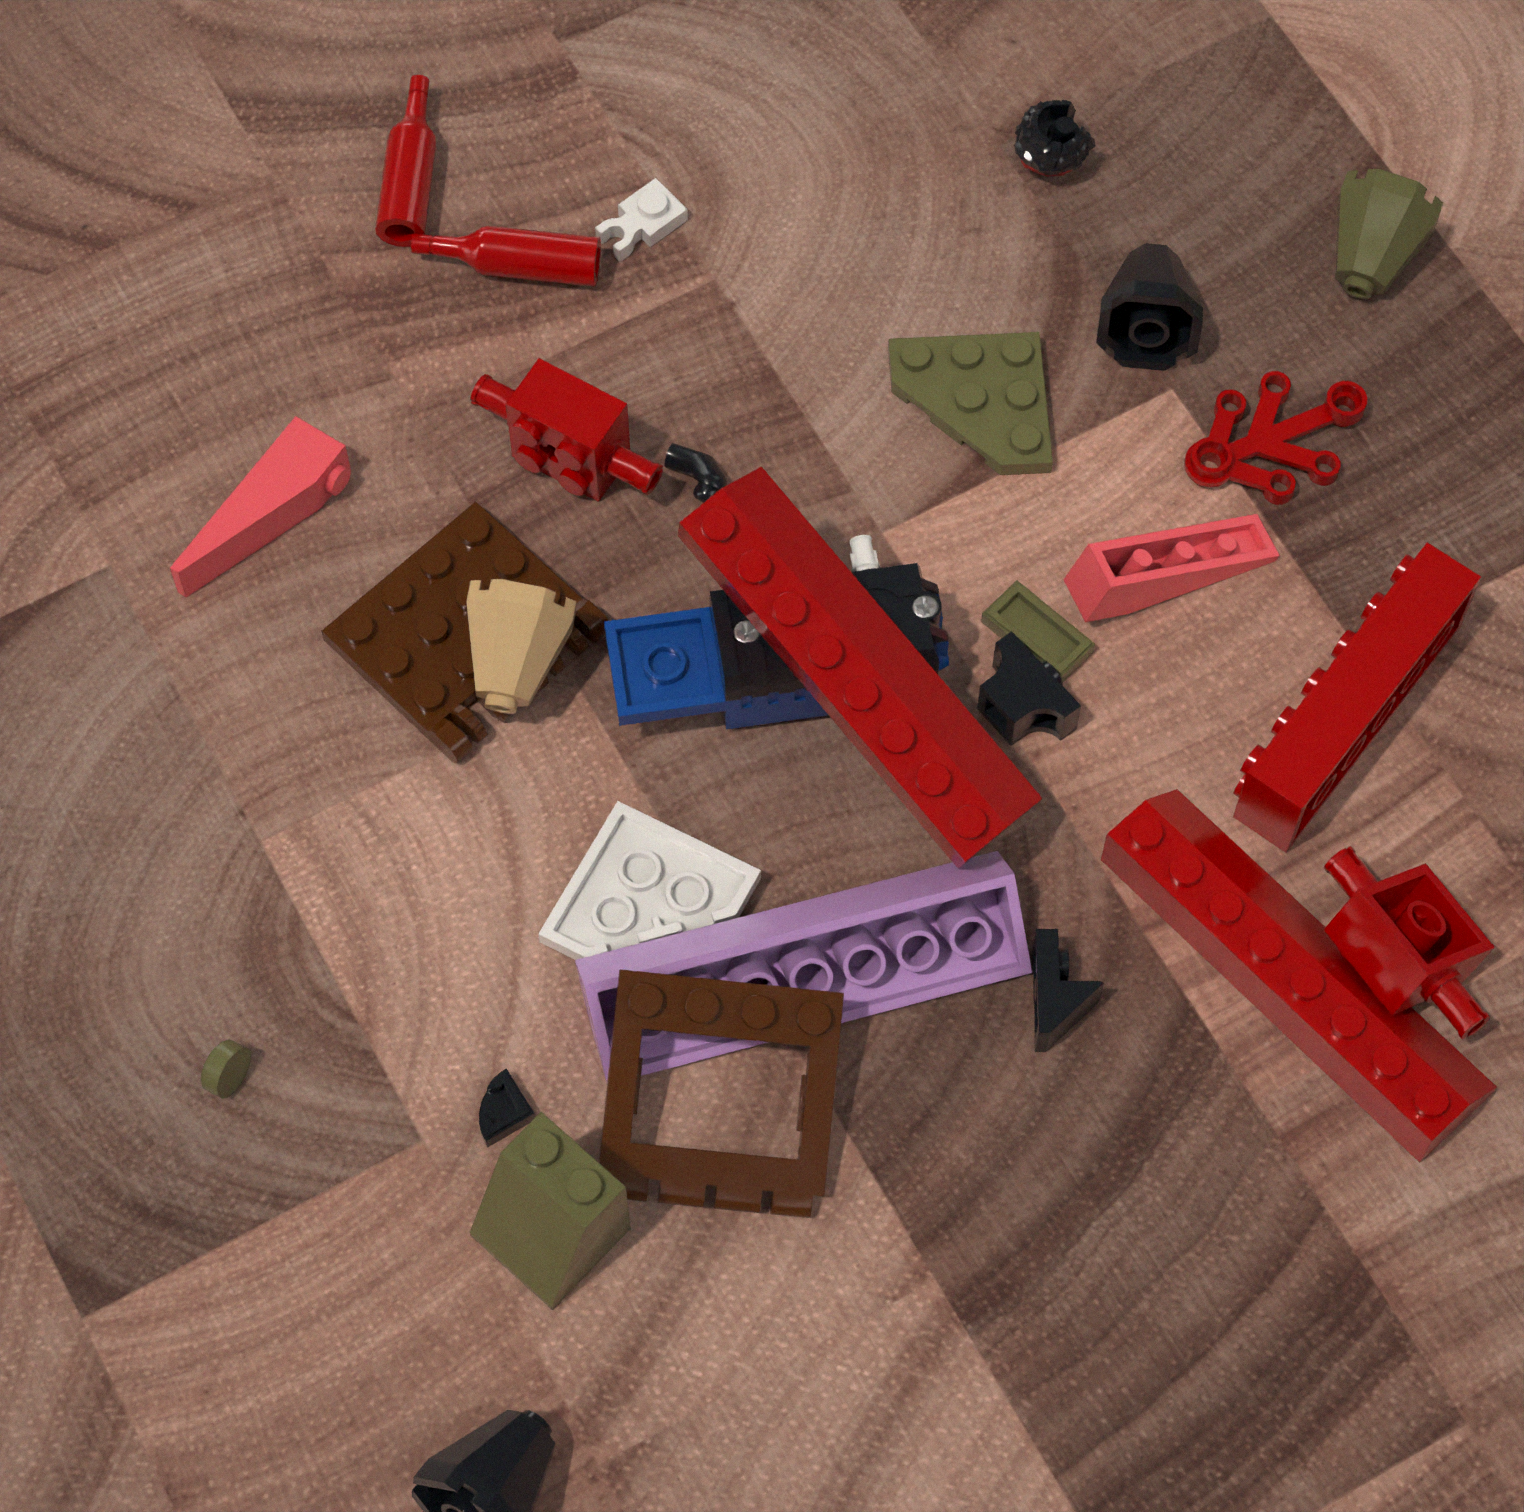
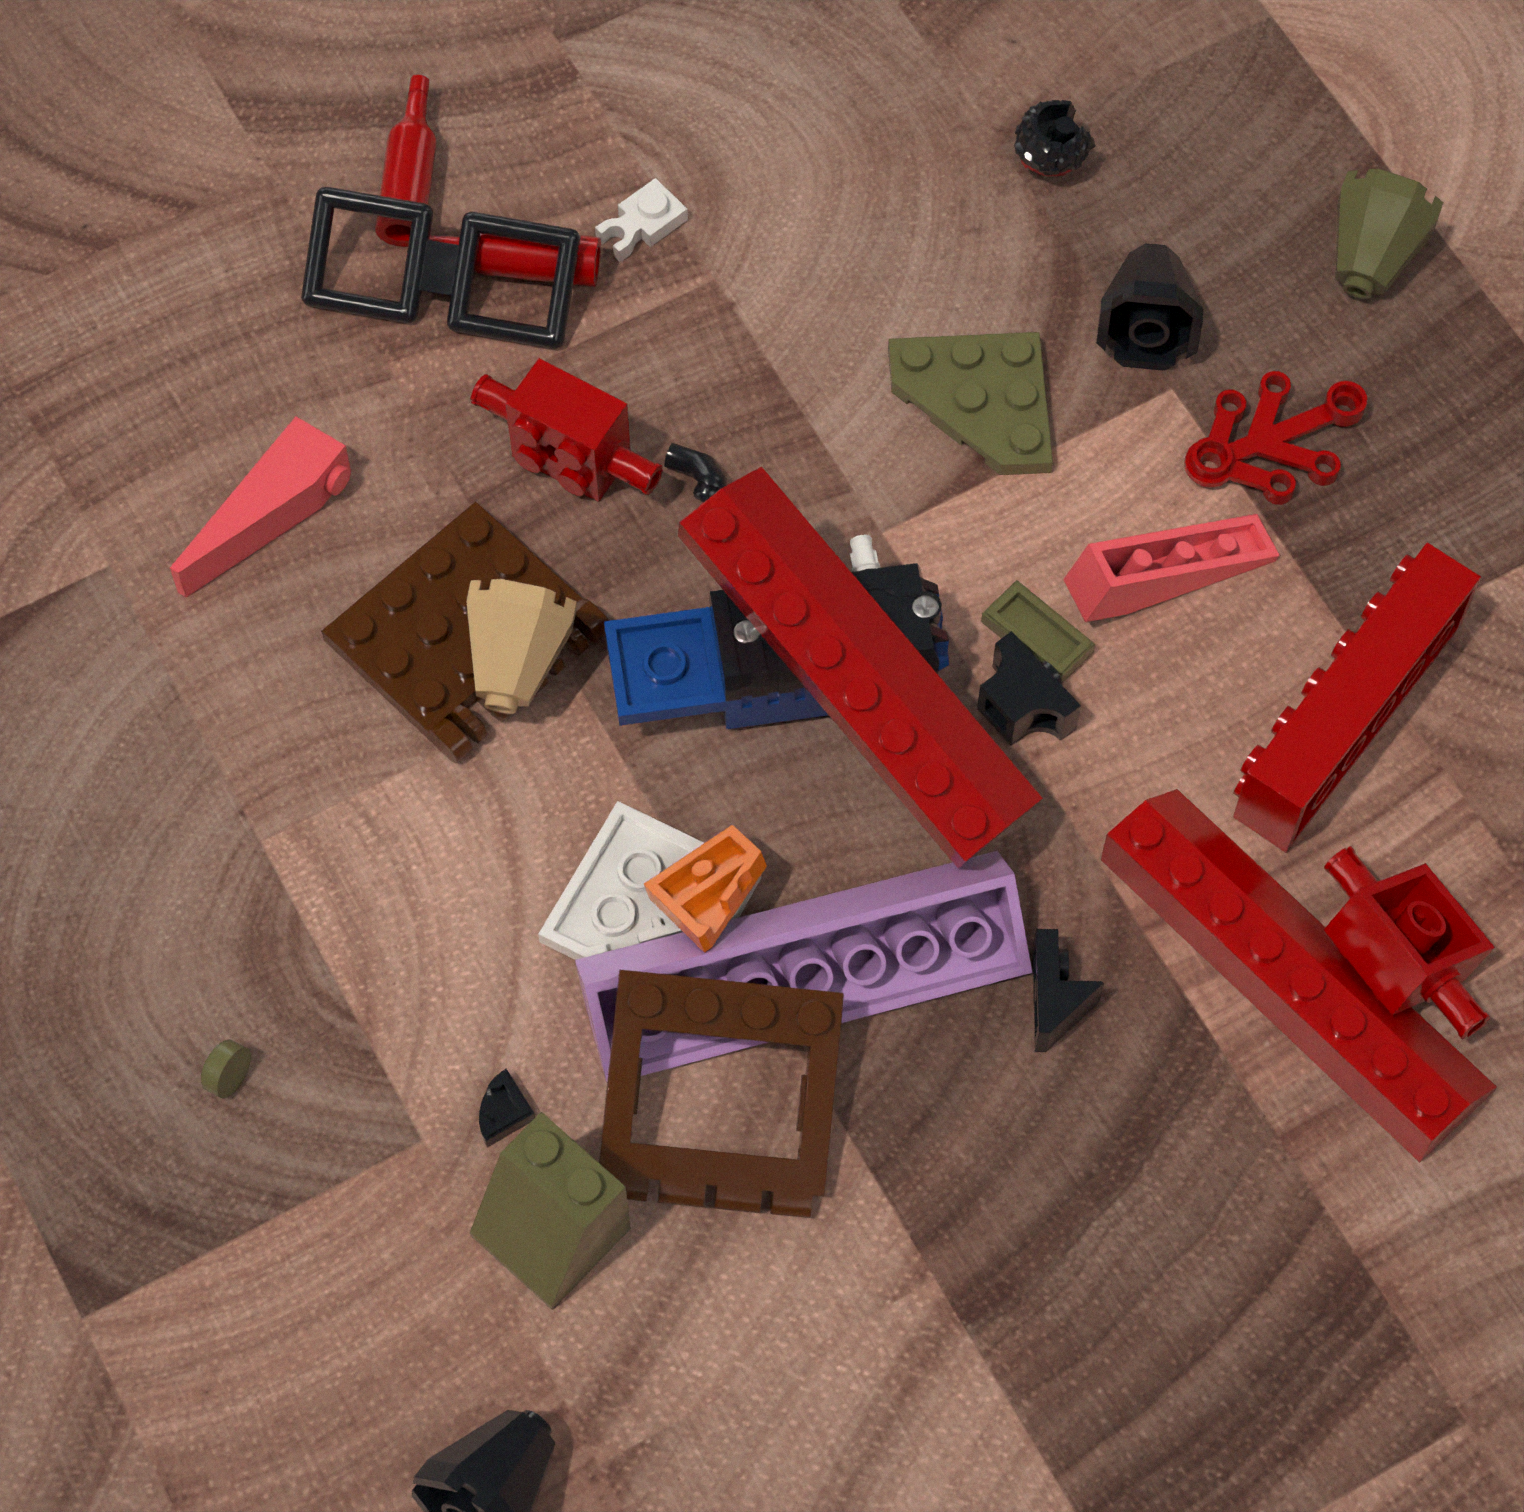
none -> black bar [301,187,580,349]
none -> orange wing [643,825,767,953]

